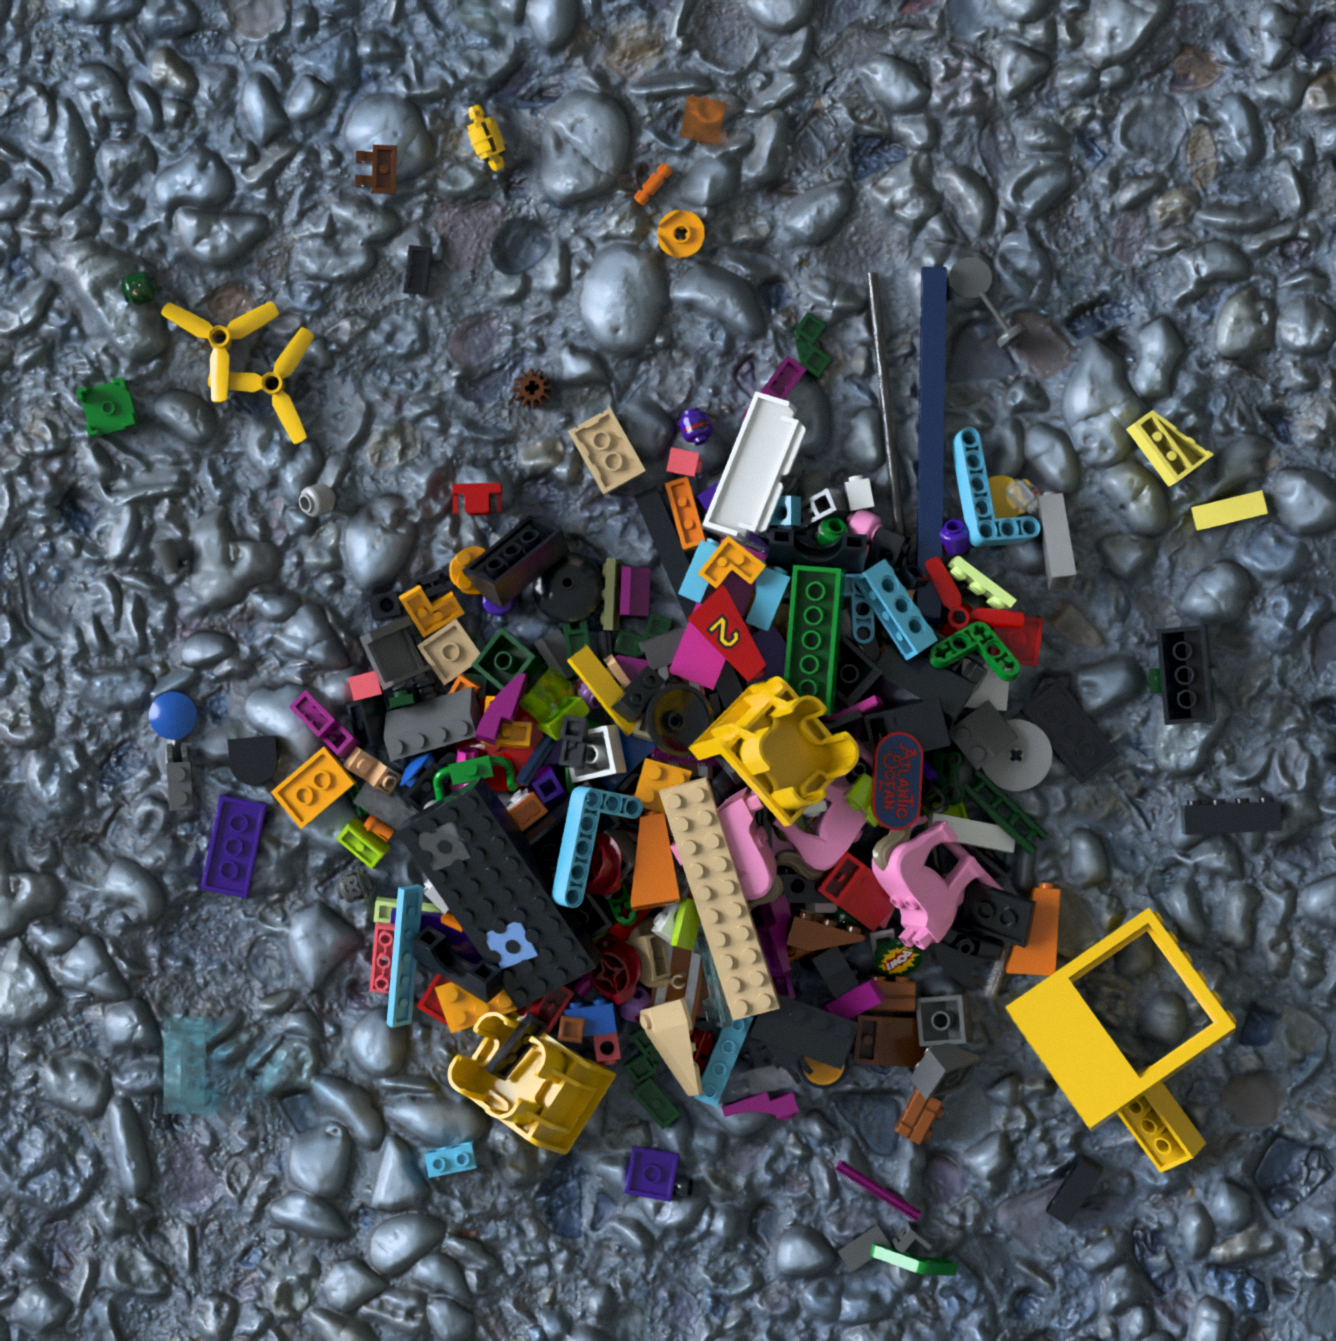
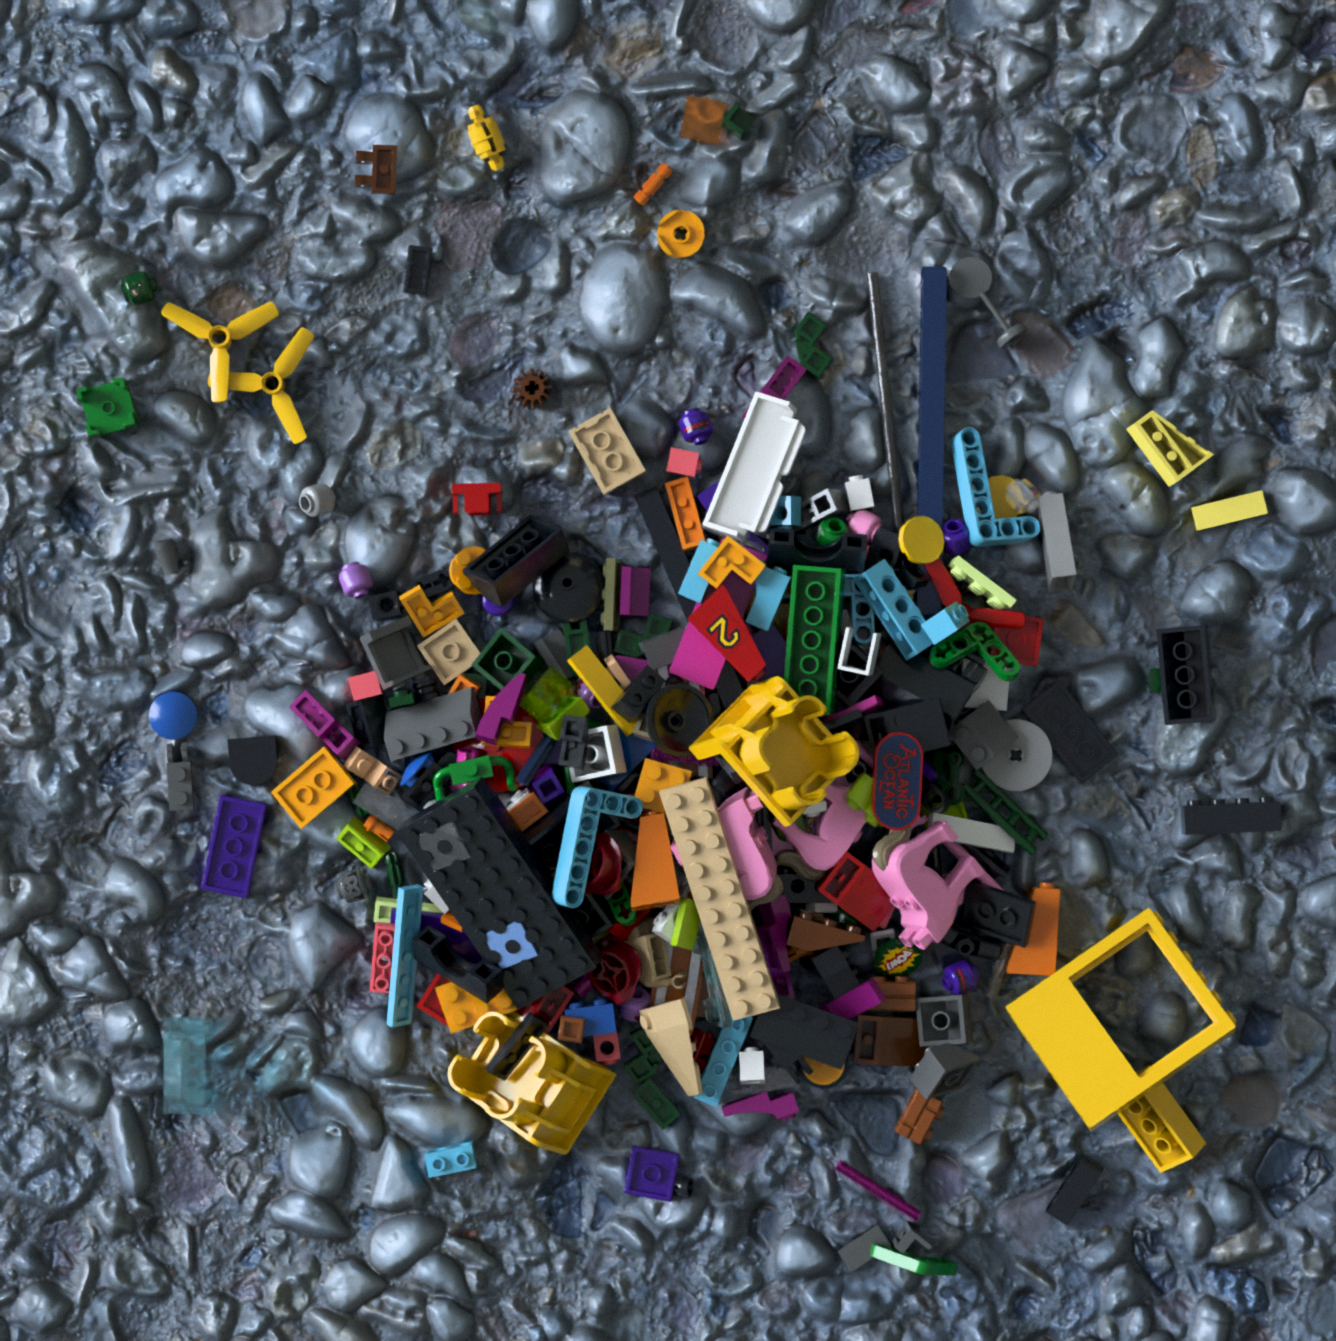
none -> medium lavender head [339,562,373,599]
none -> dark green axle [384,852,403,899]
none -> dark green panel [722,102,755,140]
none -> white brick [739,1047,765,1085]
none -> white piece [837,627,881,675]
none -> yellow tile [898,516,944,565]
none -> medium azure brick [921,601,970,645]
none -> dark purple head [941,960,979,995]

